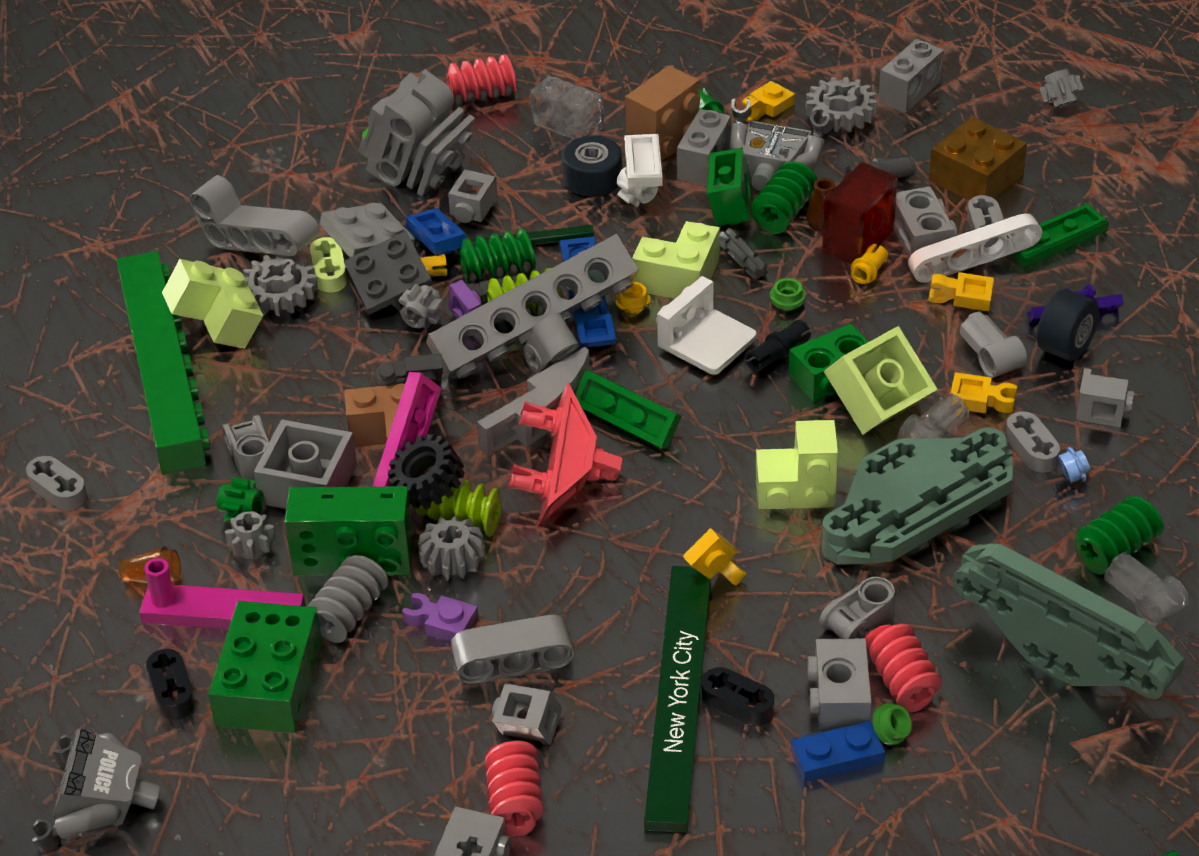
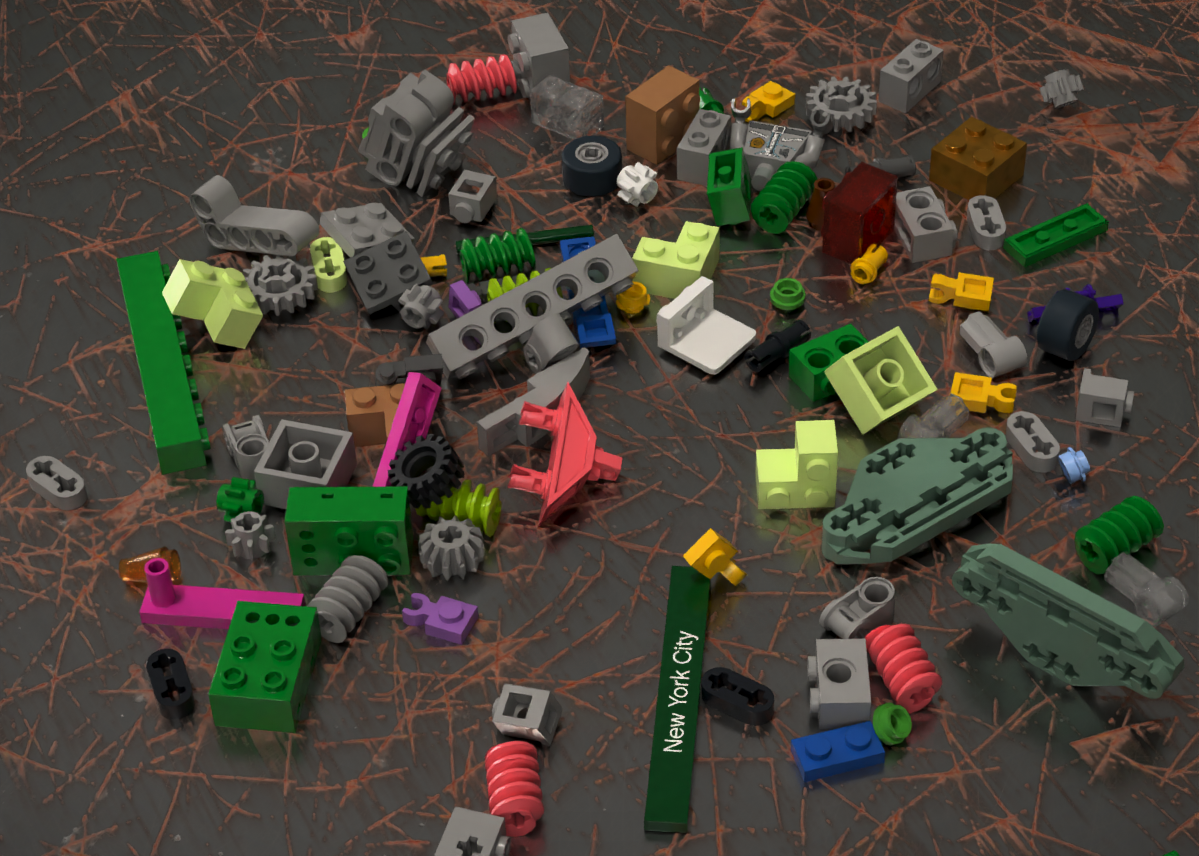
light grey torso [32,728,161,853] -> none
blue plate [406,208,466,255] -> none
light grey beam [451,615,574,684] -> none
green plate [575,369,682,449] -> none
white tile [624,134,663,188] -> none
dark grey axle [720,228,768,280] -> none
white beam [908,213,1043,283] -> none
none -> light grey brick [508,12,571,110]

